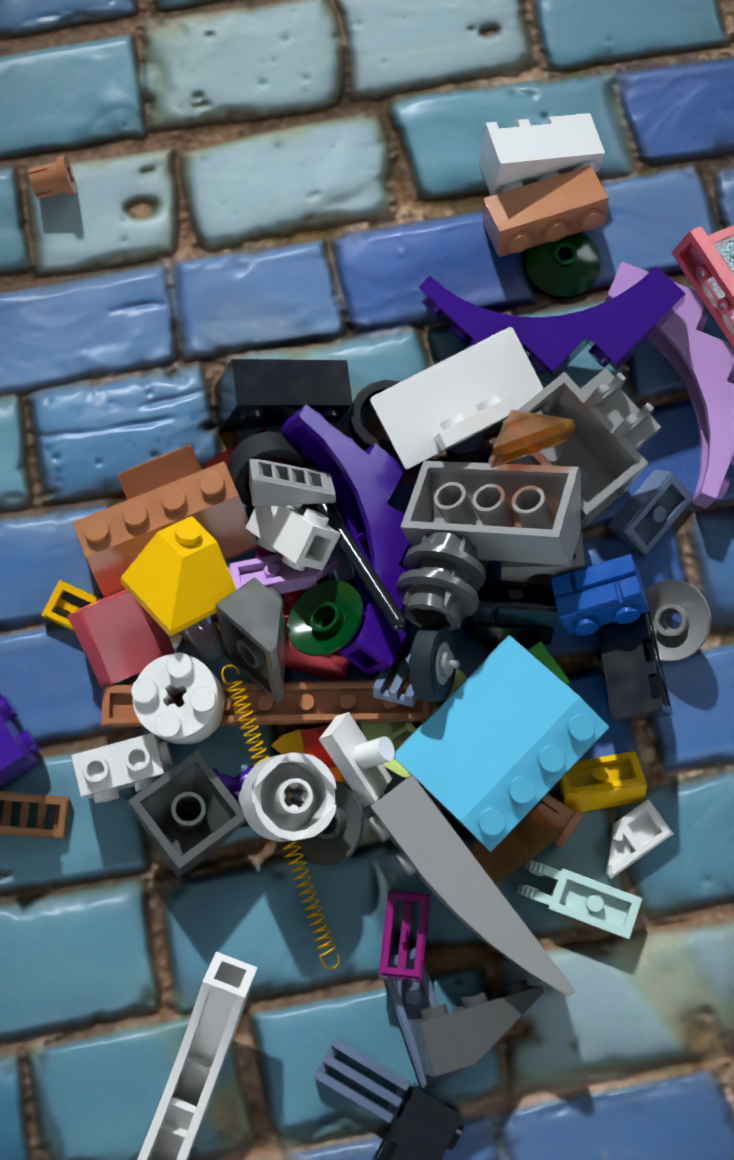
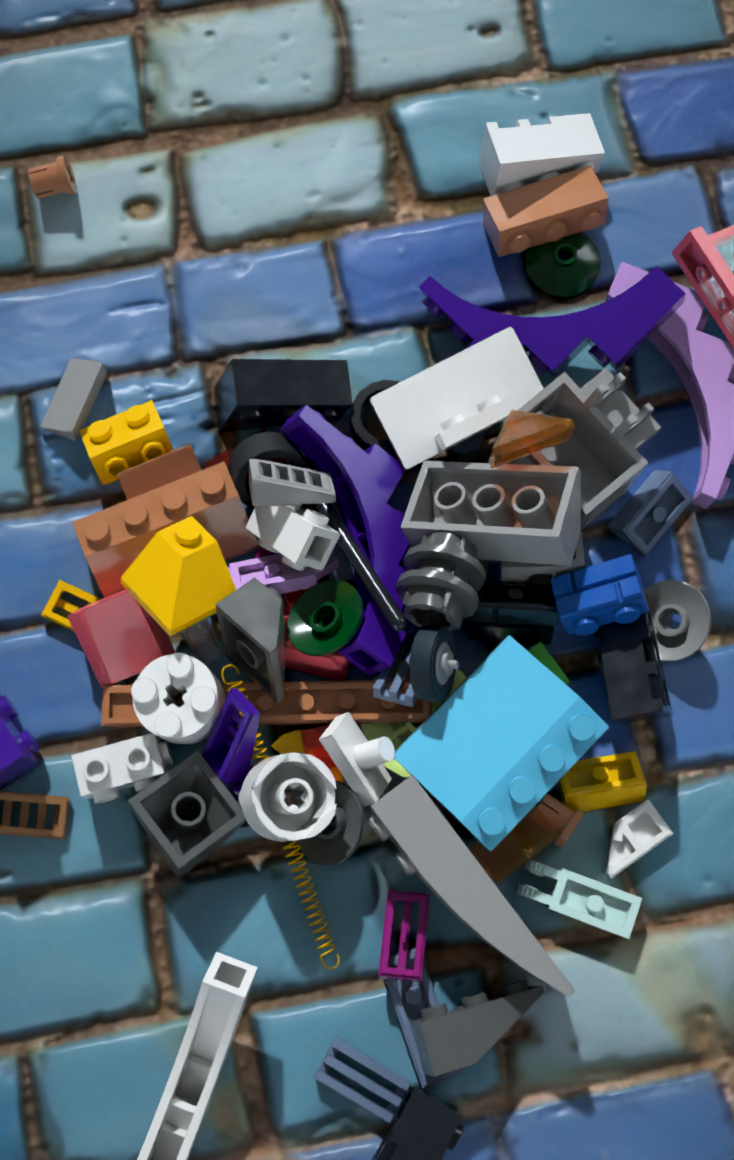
none -> light grey slope [40,358,108,442]
none -> yellow bracket [79,400,174,485]
none -> dark purple slope [202,688,260,783]

